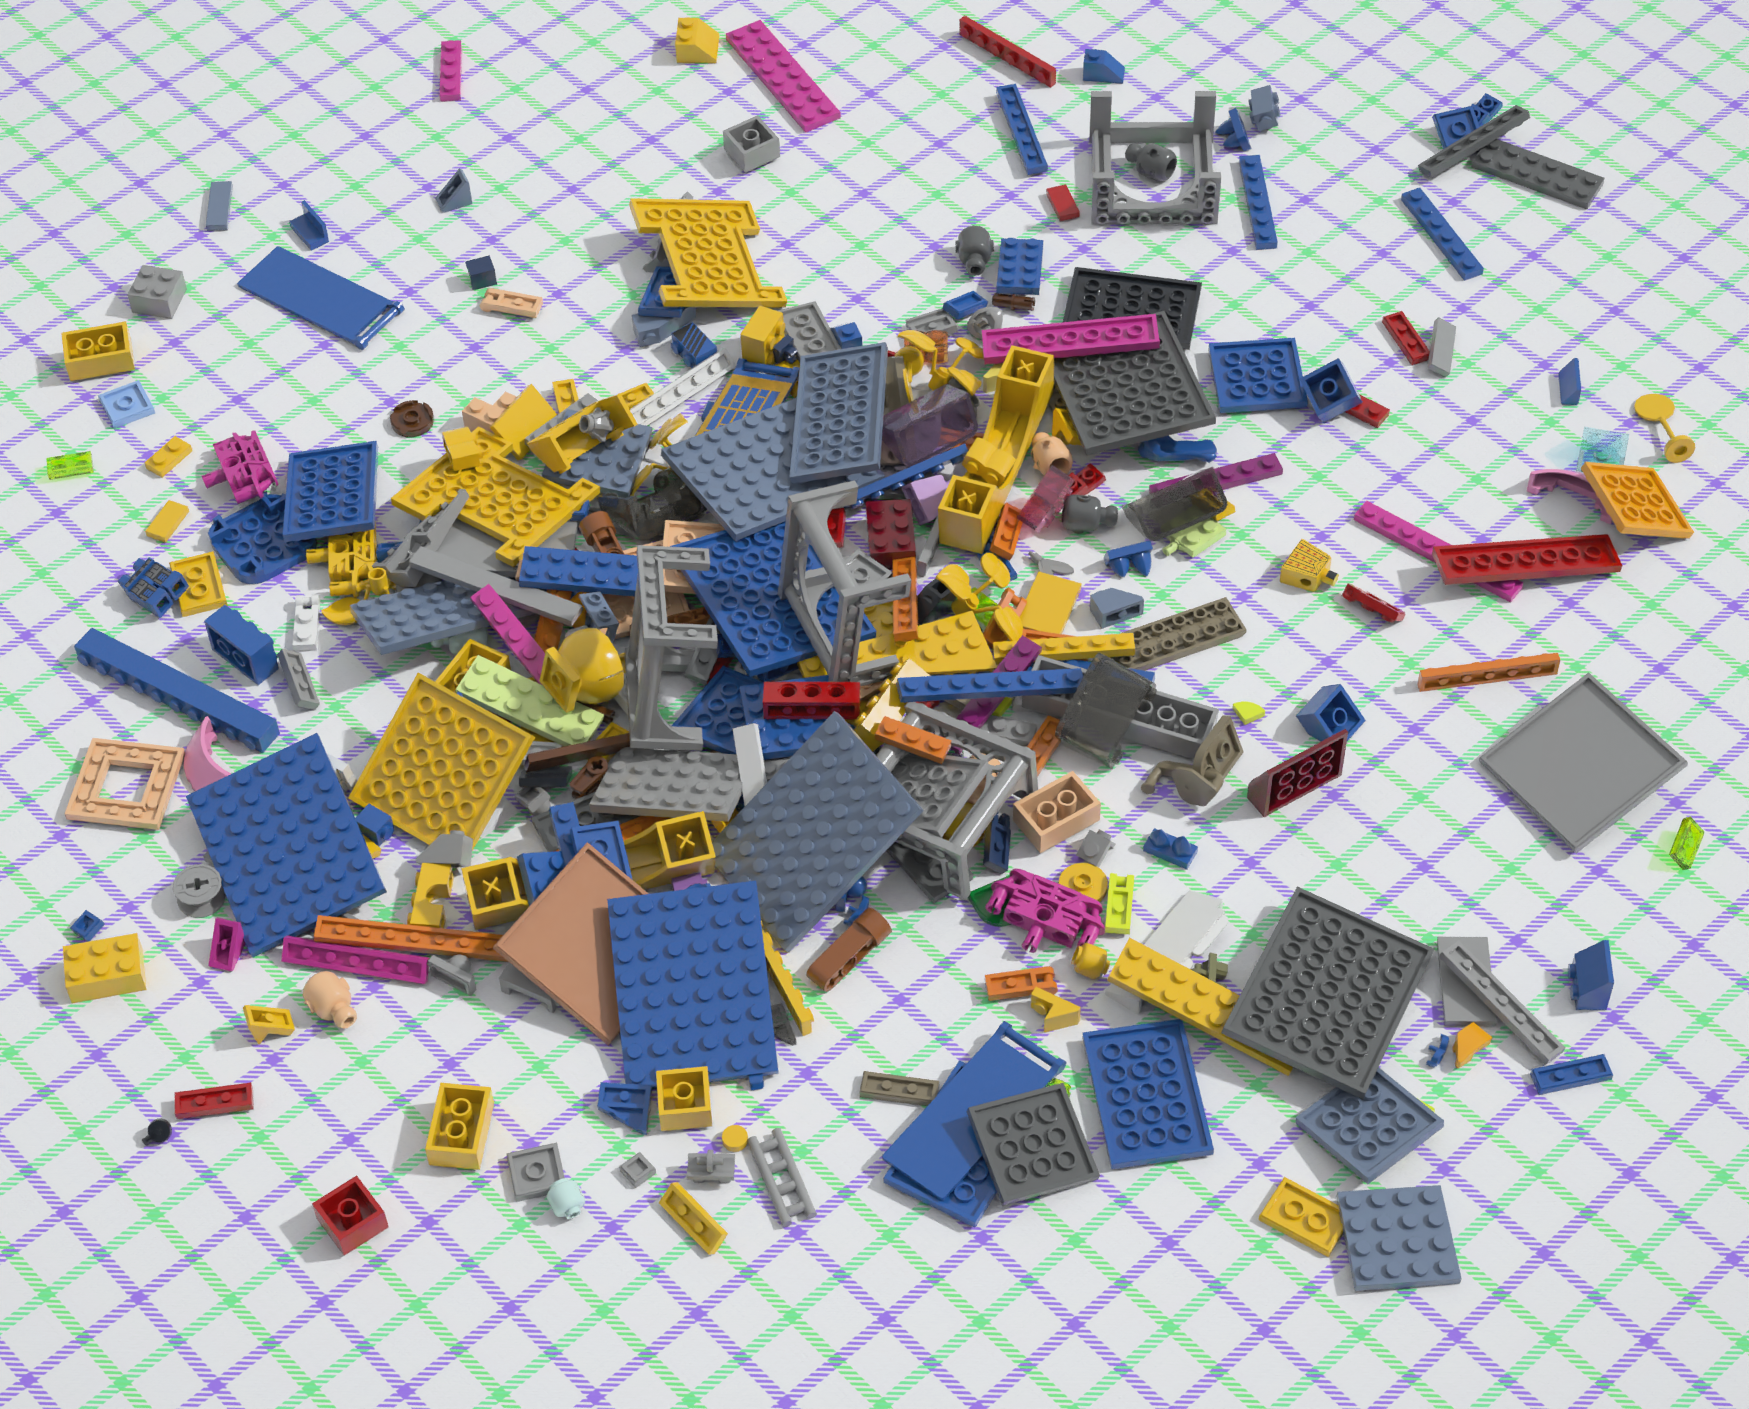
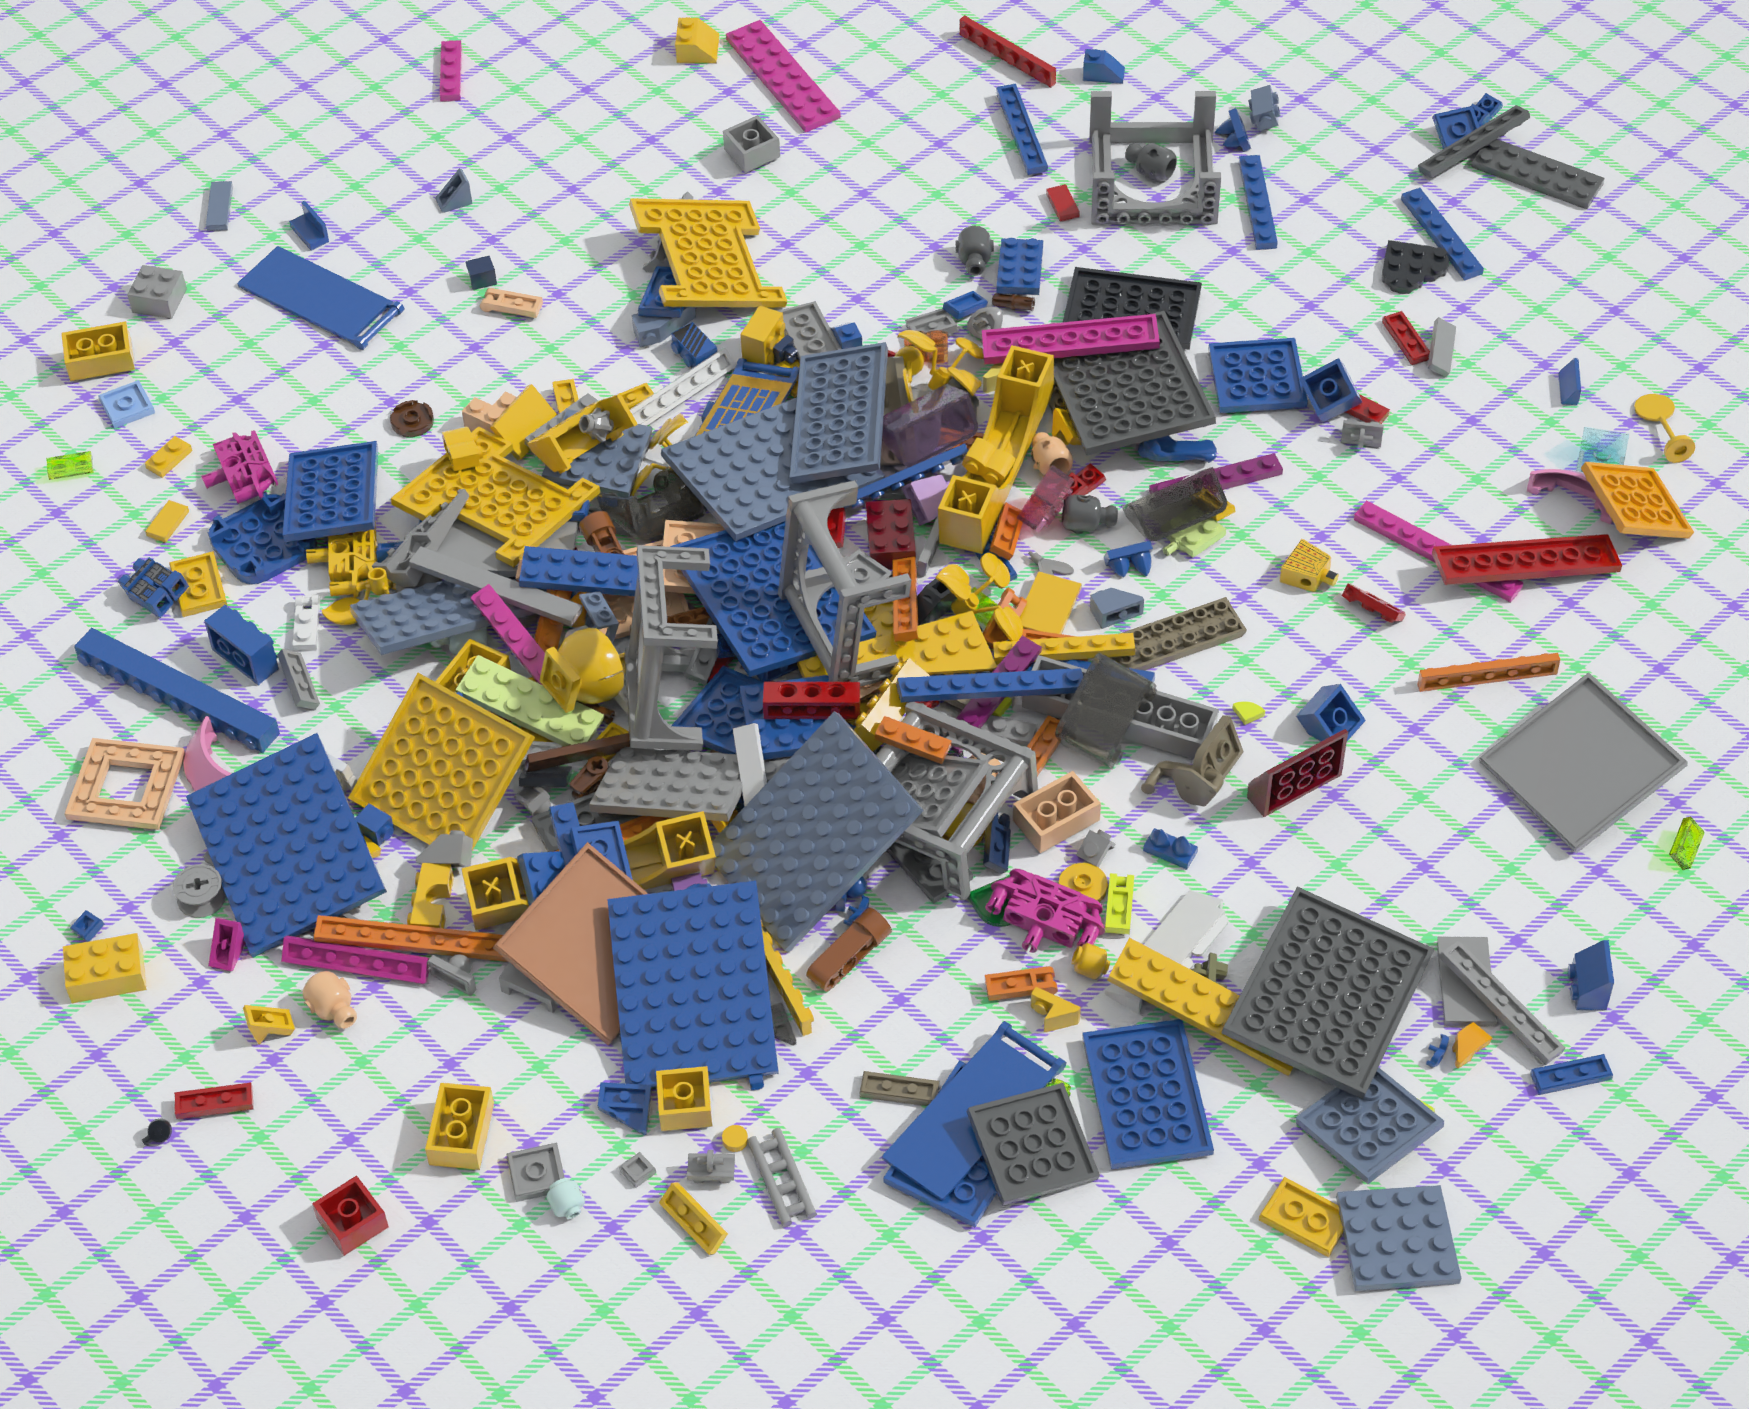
none -> light grey hips [1341,419,1384,448]
none -> black plate [1382,240,1449,294]

